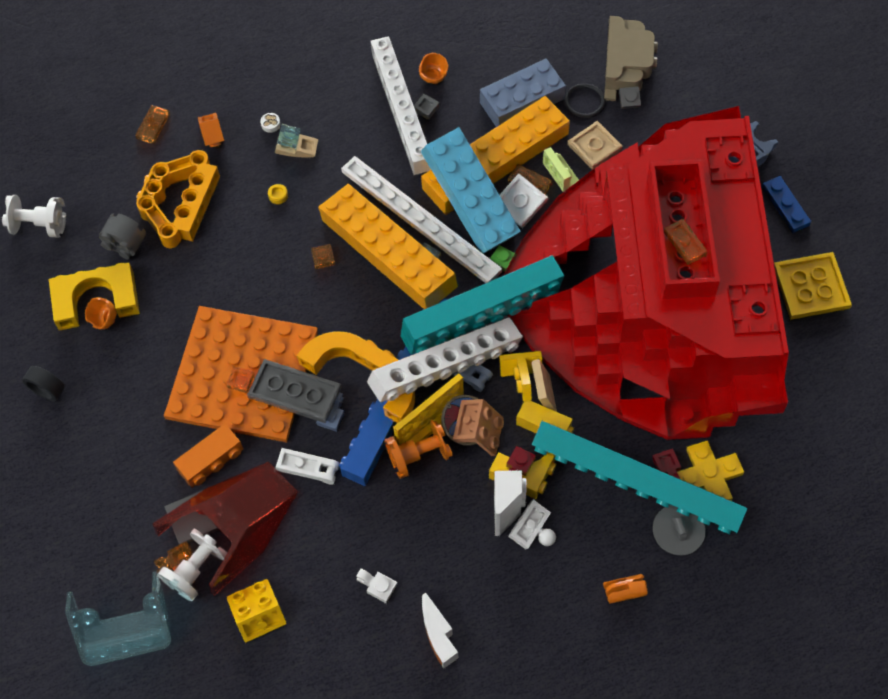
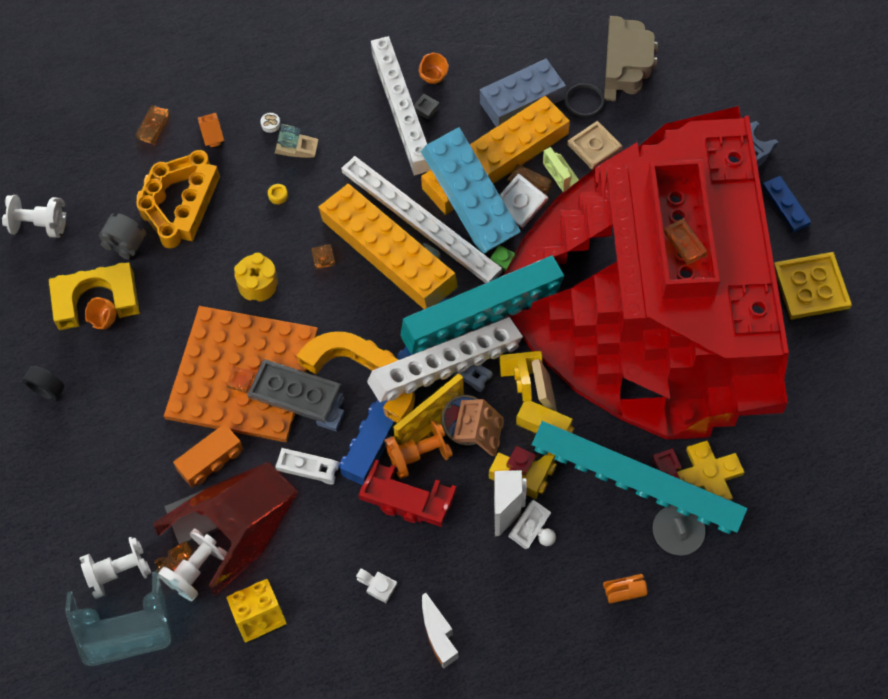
dark grey plate [619,87,641,109] -> none
none -> white piece [80,537,151,599]
none -> yellow brick [234,253,278,301]
none -> red bracket [359,460,457,527]

